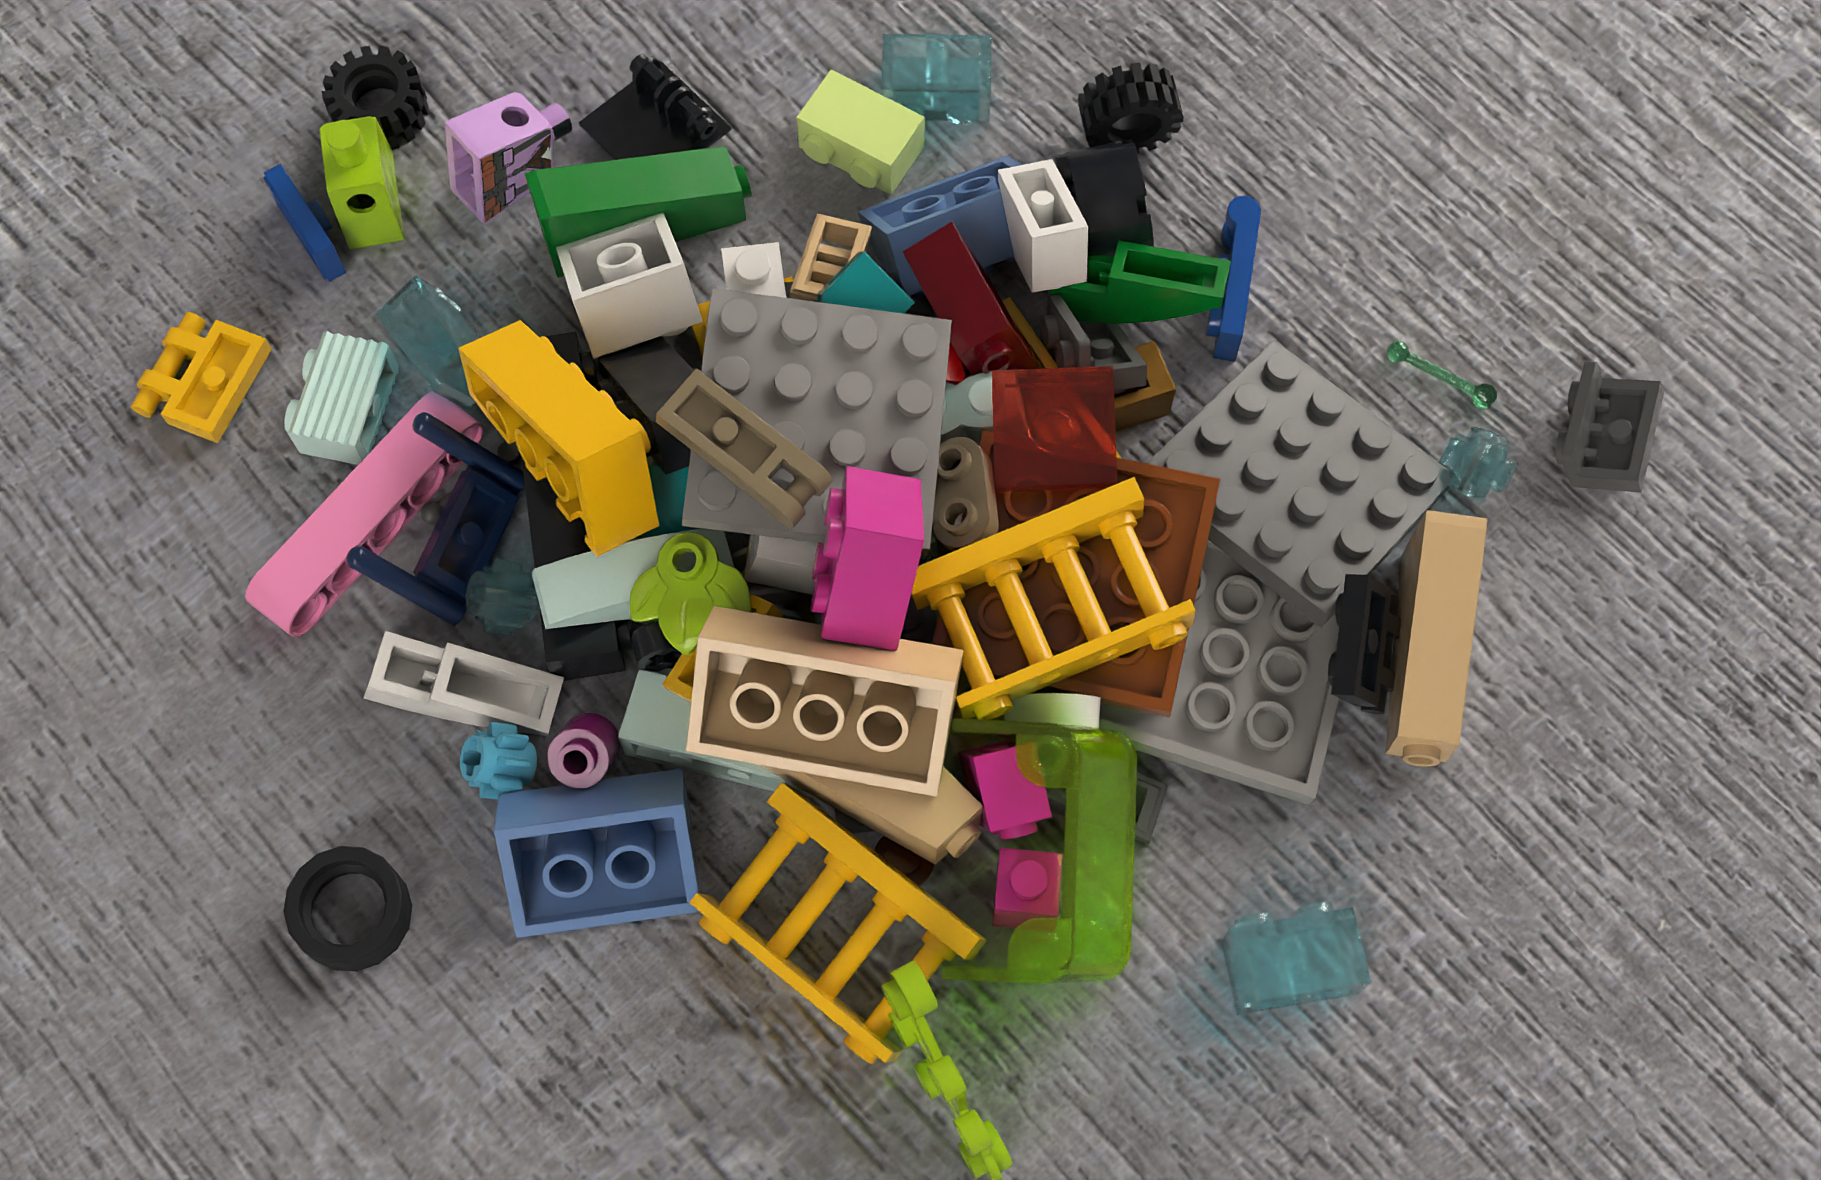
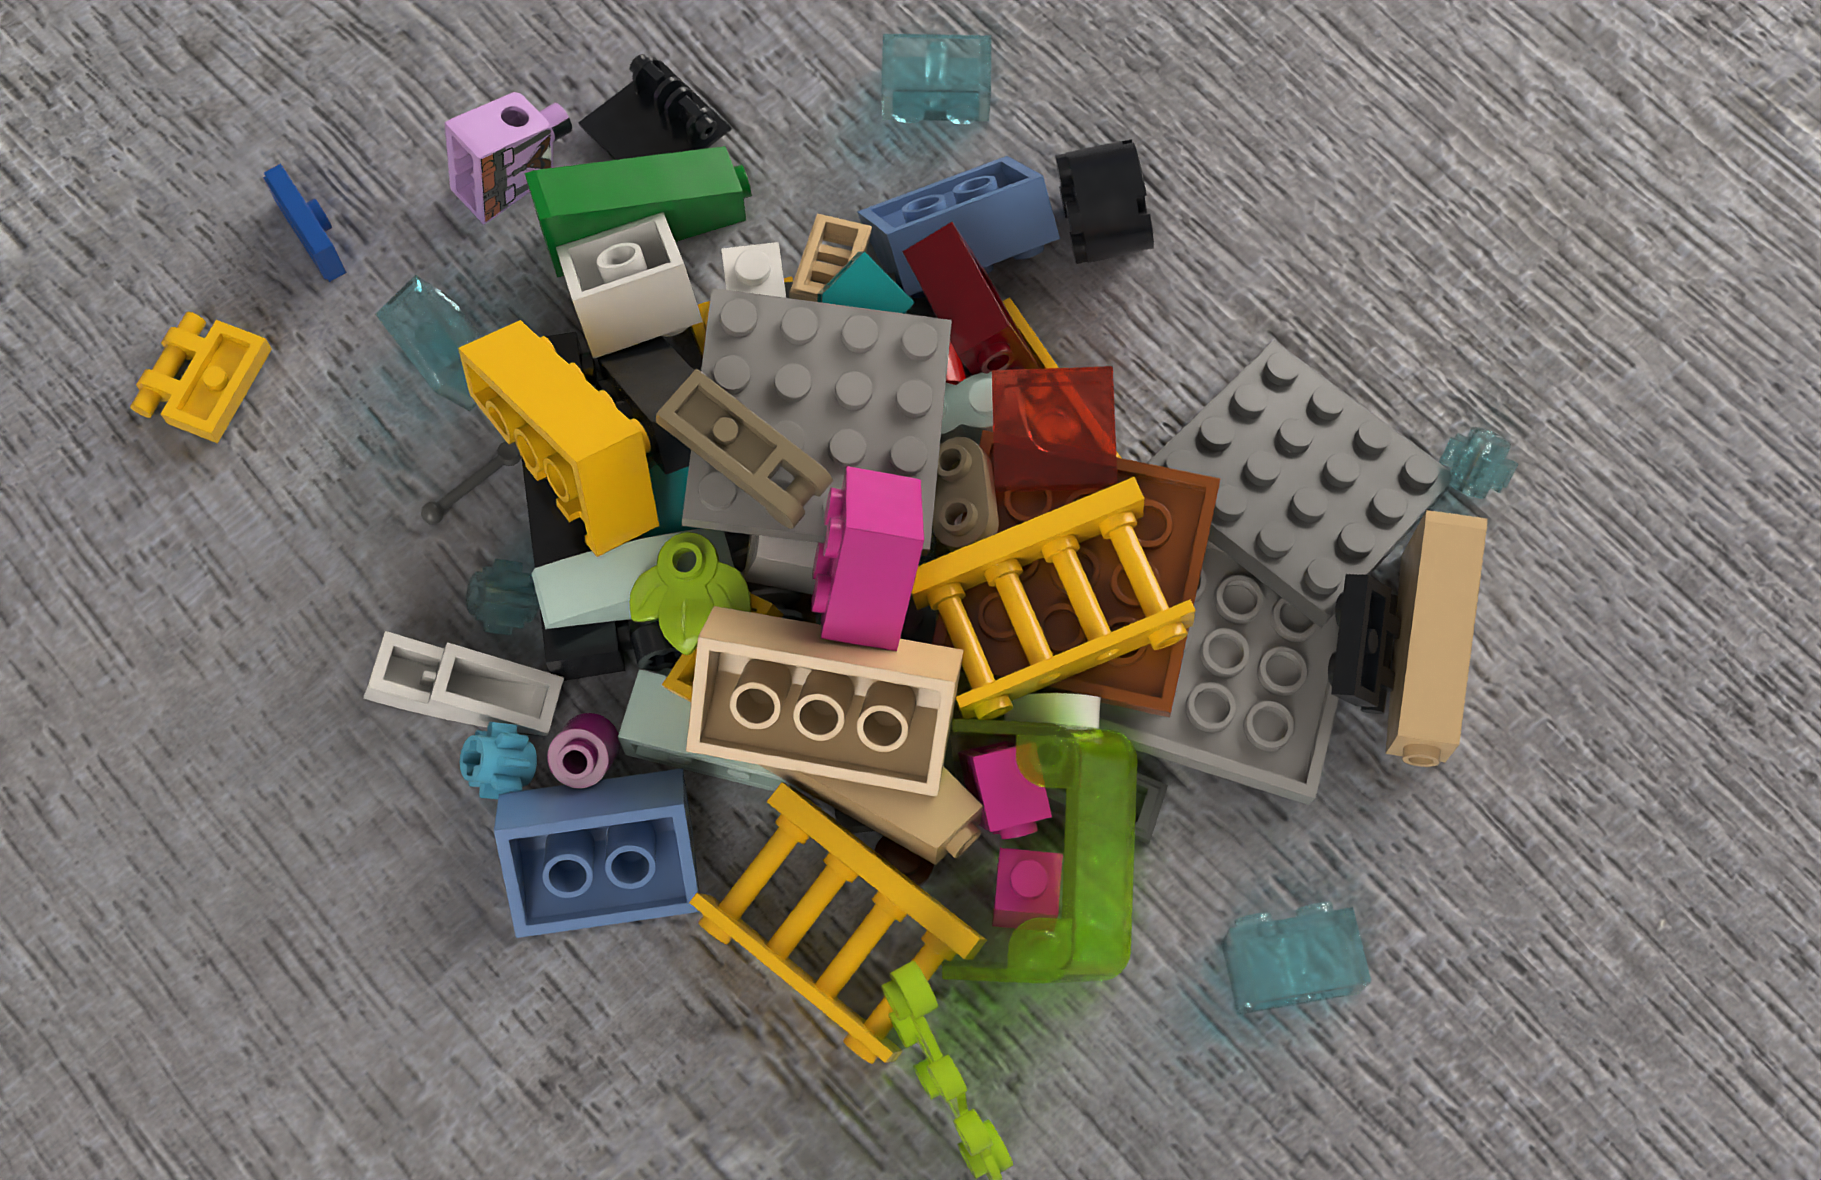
bright pink beam [245,391,484,637] -> none
black tyre [283,846,412,972] -> none
light aqua brick [285,331,399,465] -> none
lime torso [319,116,404,250] -> none
black tyre [322,45,429,150] -> none
dark blue plate [346,412,525,626] -> none
yellowish green brick [796,69,925,195] -> none
white slope [998,159,1088,293] -> none
dark grey bracket [1040,294,1147,395] -> none
green slope [1047,240,1231,324] -> none
black tyre [1078,63,1183,154] -> none
pearl gold panel [1089,340,1176,435] -> none
blue plate [1206,196,1261,362] -> none
clear green hinge [1387,341,1497,408] -> none
dark grey bracket [1556,361,1664,493] -> none

